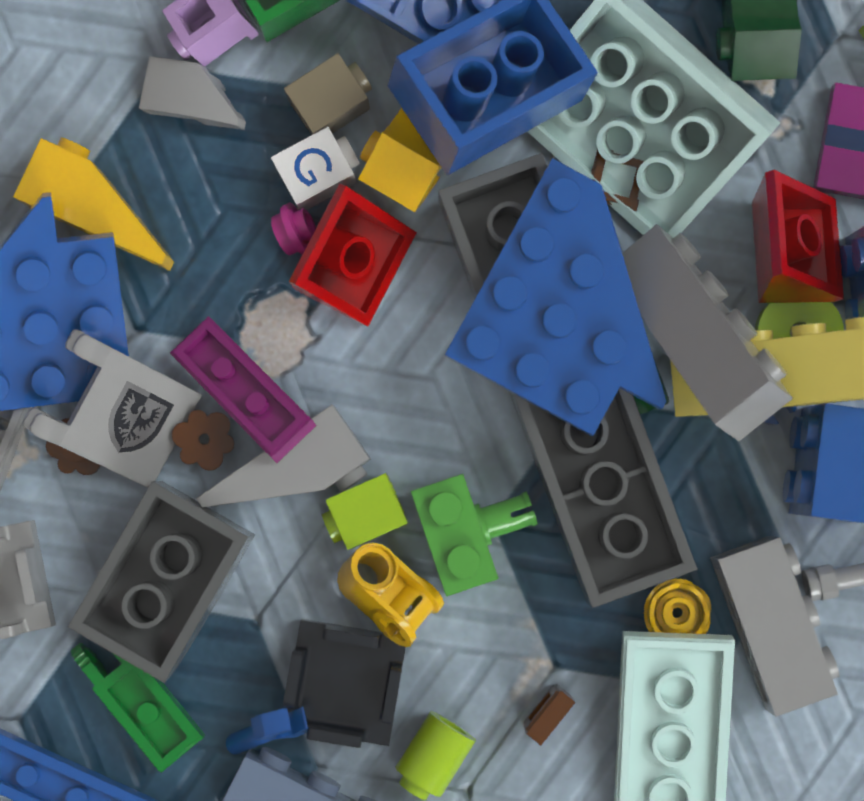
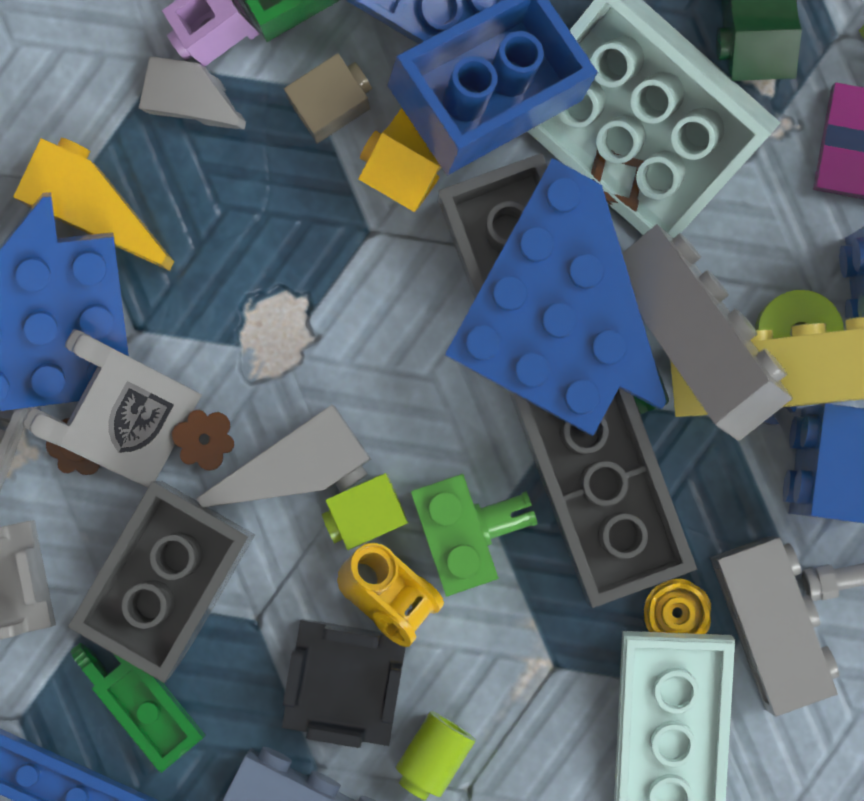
magenta tile [170,316,317,463] -> none
blue bar [226,707,308,755] -> none
white brick [271,127,360,210] -> none
dark pink plate [271,202,316,256] -> none
red slope [289,183,417,327] -> none
reddish brown tile [523,684,576,746] -> none
red slope [752,169,844,303] -> none

